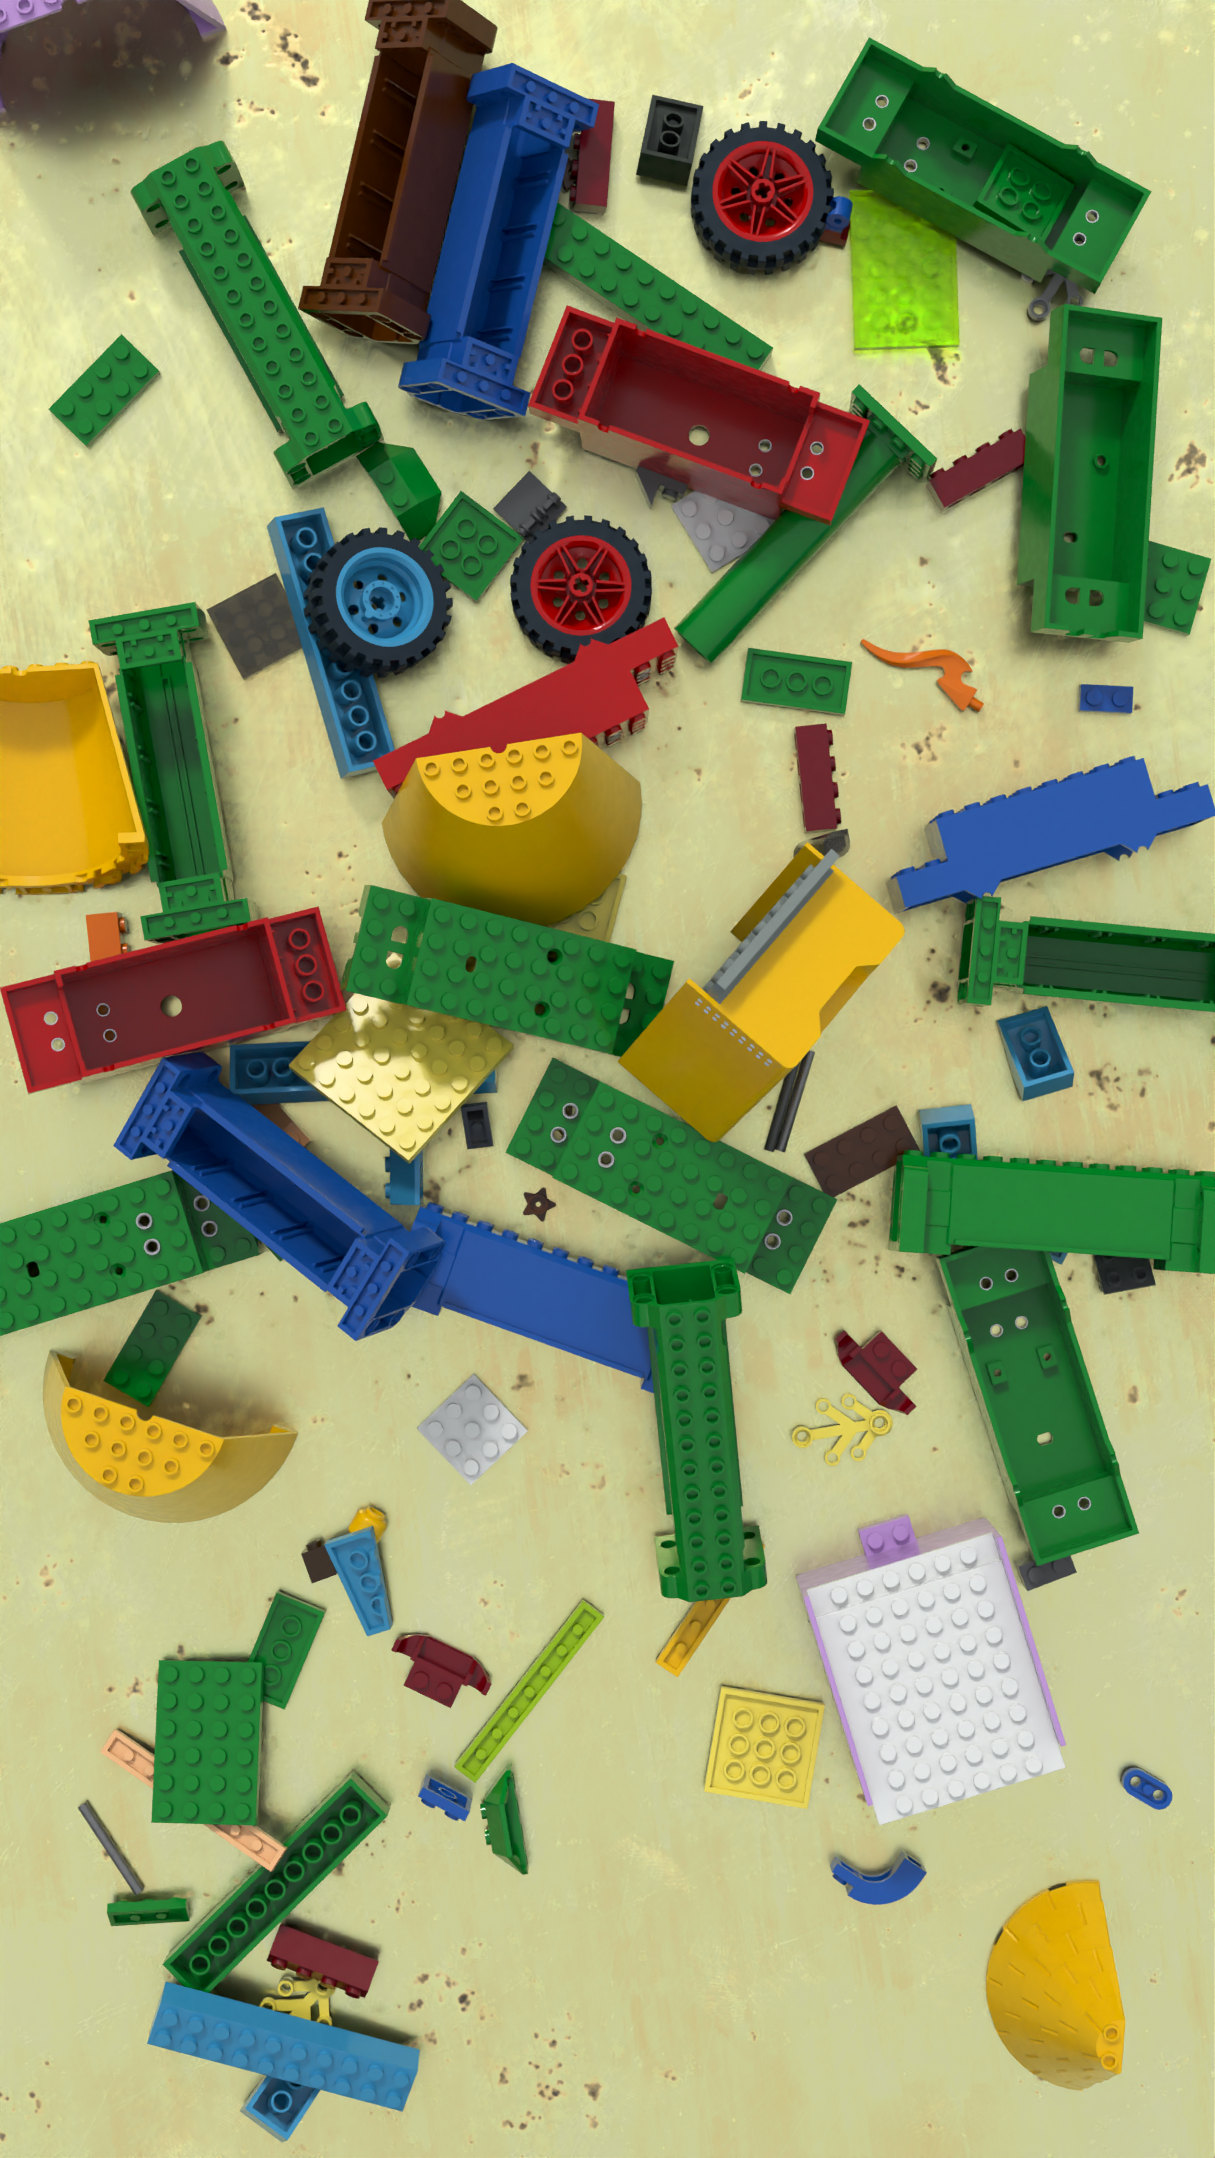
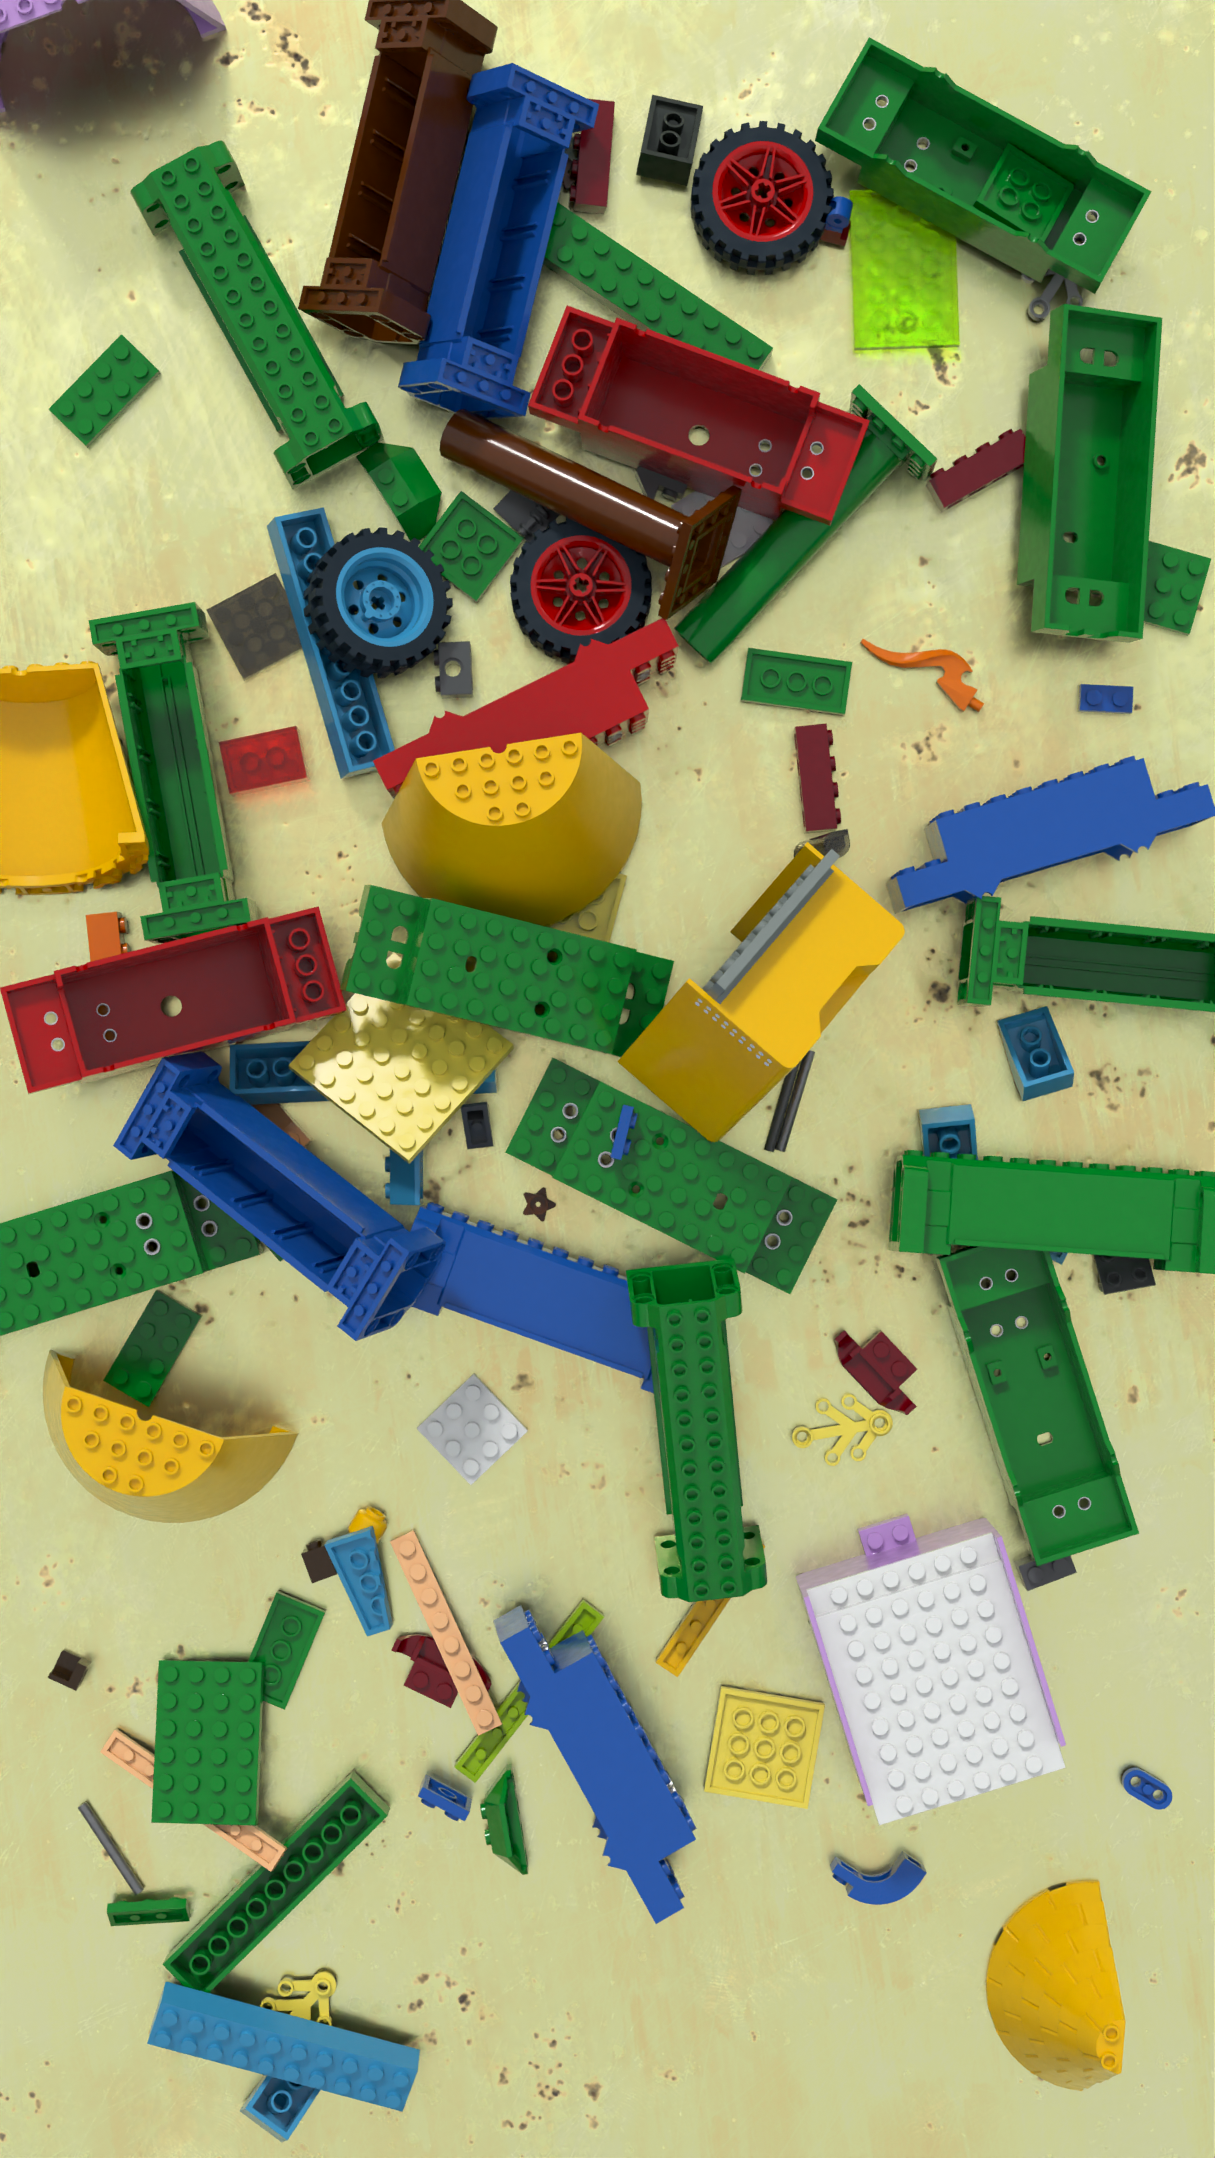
dark red brick [267,1924,379,1999] -> none
reddish brown plate [803,1105,920,1197] -> none
none -> dark brown panel [48,1649,91,1691]
none -> clear red brick [219,726,310,797]
none -> light nougat plate [390,1530,502,1736]
none -> dark grey brick [434,641,473,699]
none -> reddish brown piece [439,408,742,620]
none -> blue piece [493,1605,697,1924]
none -> blue plate [610,1104,638,1160]

